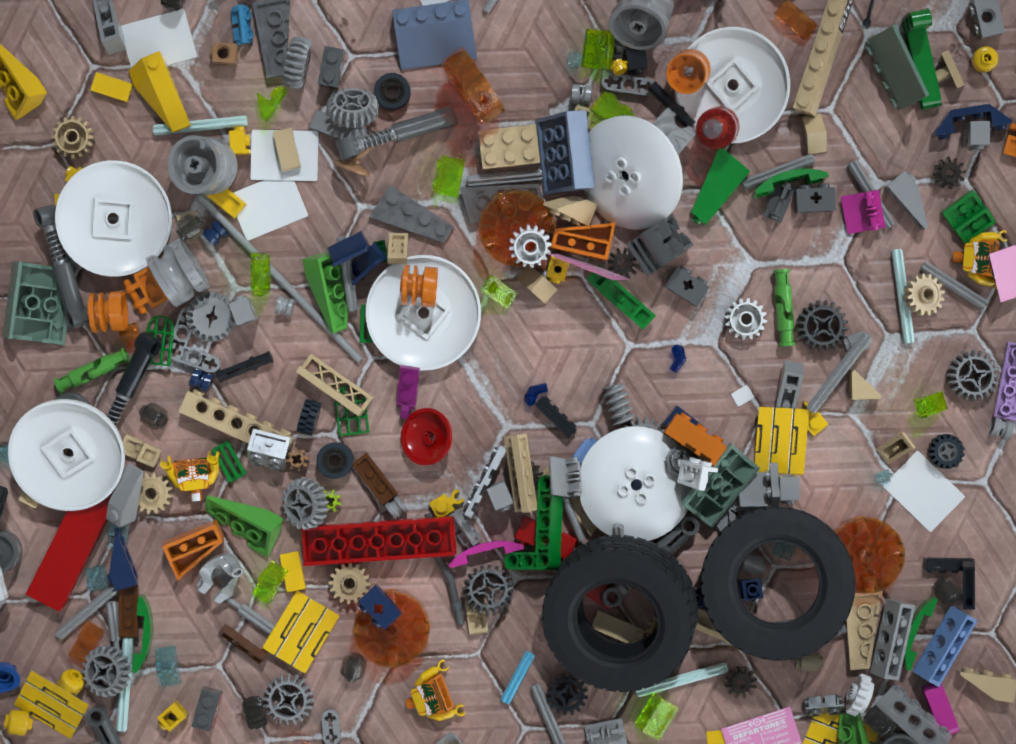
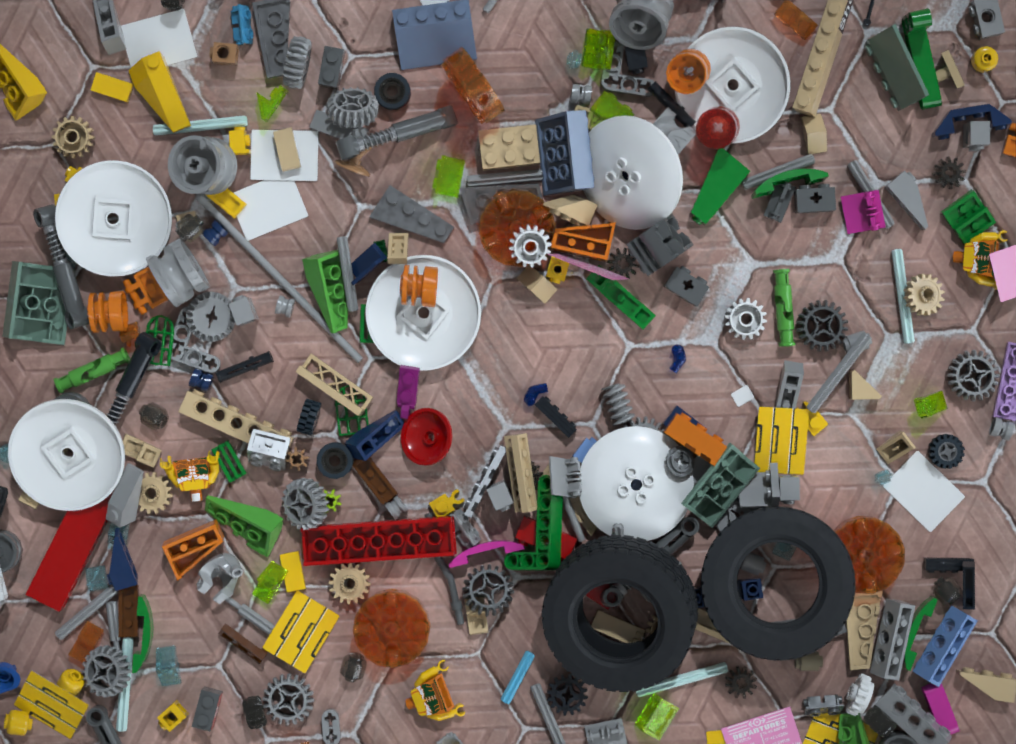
clear neon green bracket [251,252,271,297] -> none
dark blue panel [327,231,371,267] -> none
dark blue brick [358,584,402,630] -> none
clear neon green slope [480,274,518,309] -> none
yellow plate [610,59,628,76] -> none
white bracket [677,457,718,491] -> none
clear light blue plate [703,119,723,139] -> none
light grey axle [920,262,988,310] -> none
none -> dark blue slope [344,410,404,461]

